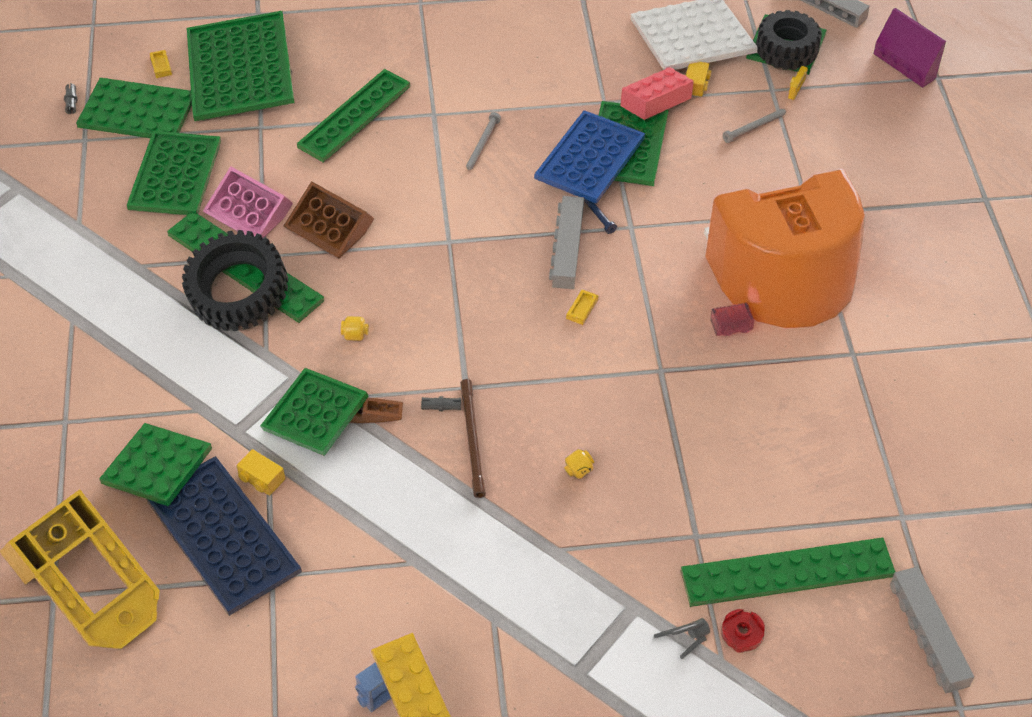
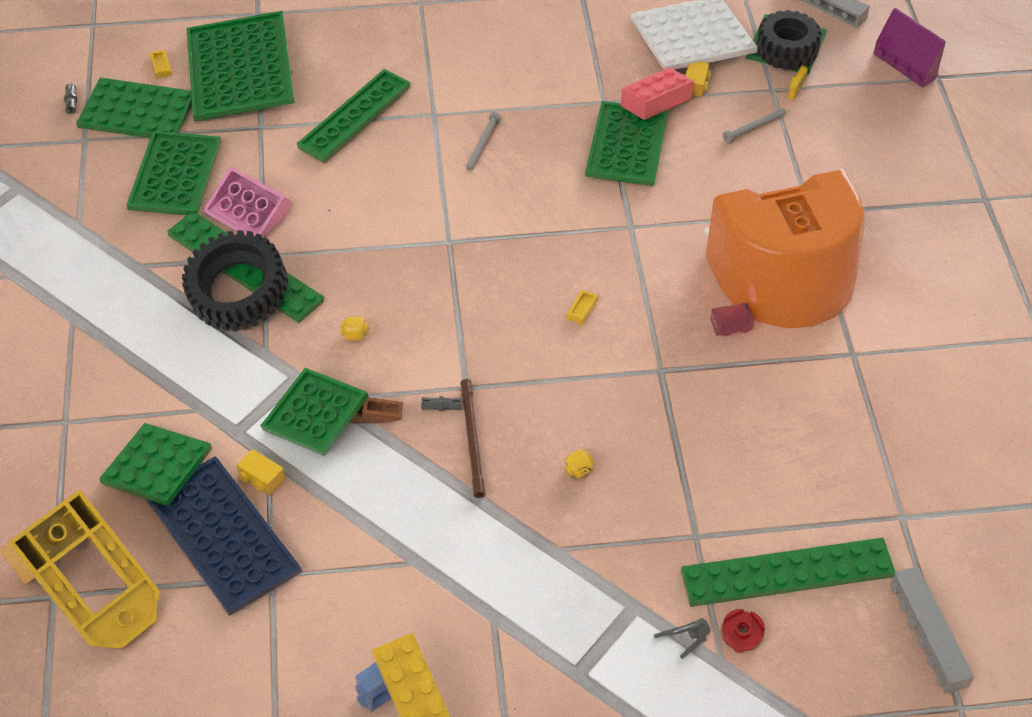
dark orange slope [283,181,374,259] -> none
blue plate [534,110,645,204] -> none
light grey brick [549,196,584,289] -> none
dark blue bar [584,199,617,234] -> none

